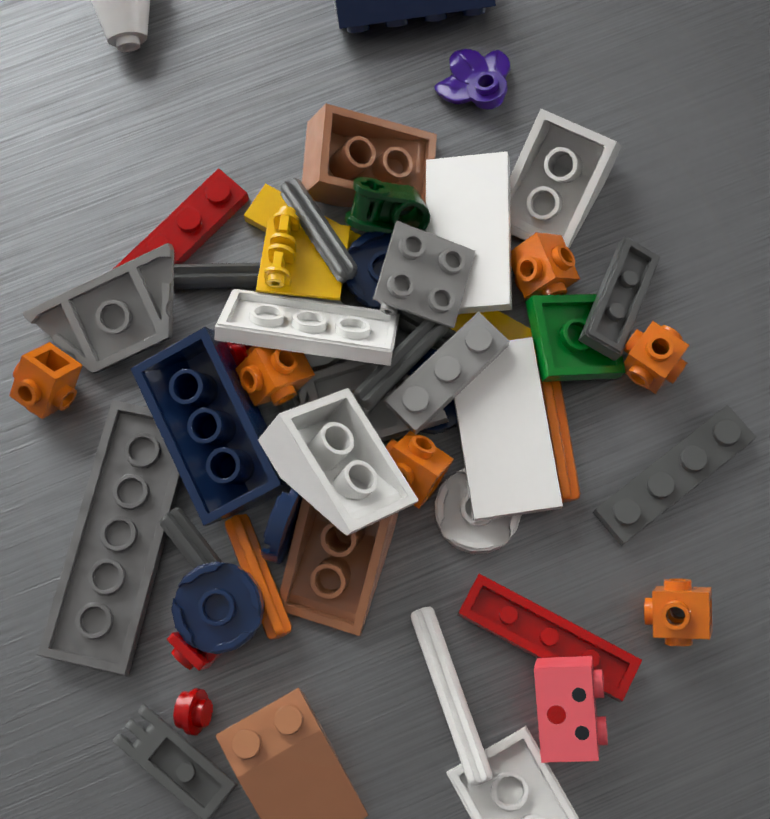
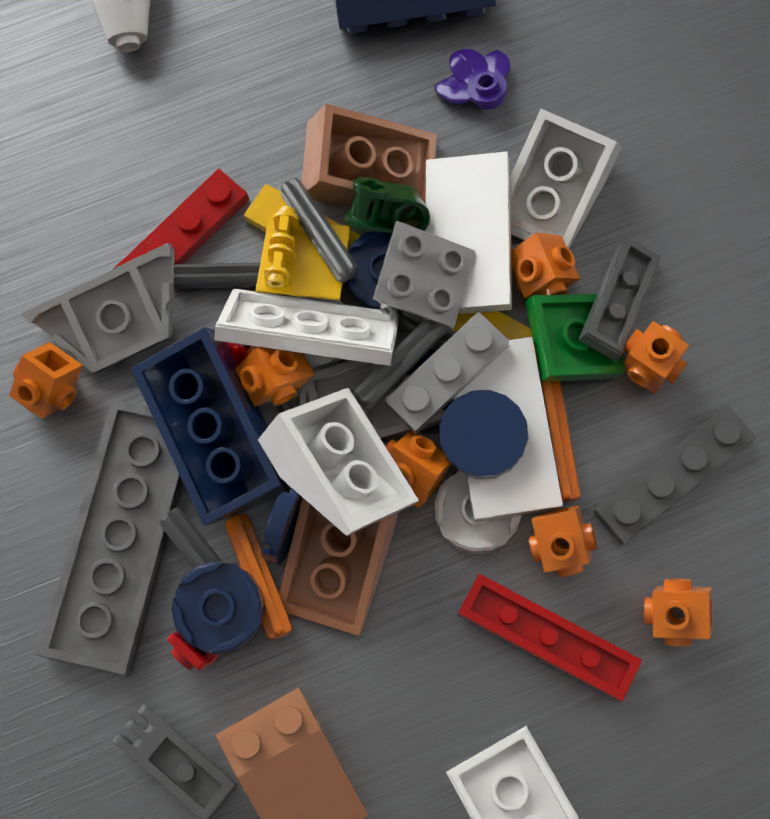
red plate [173,688,213,736] -> none
white axle [411,607,492,786] -> none
coral brick [534,656,608,763] -> none
none -> dark blue tile [439,390,528,479]
none -> orange brick [529,505,598,577]

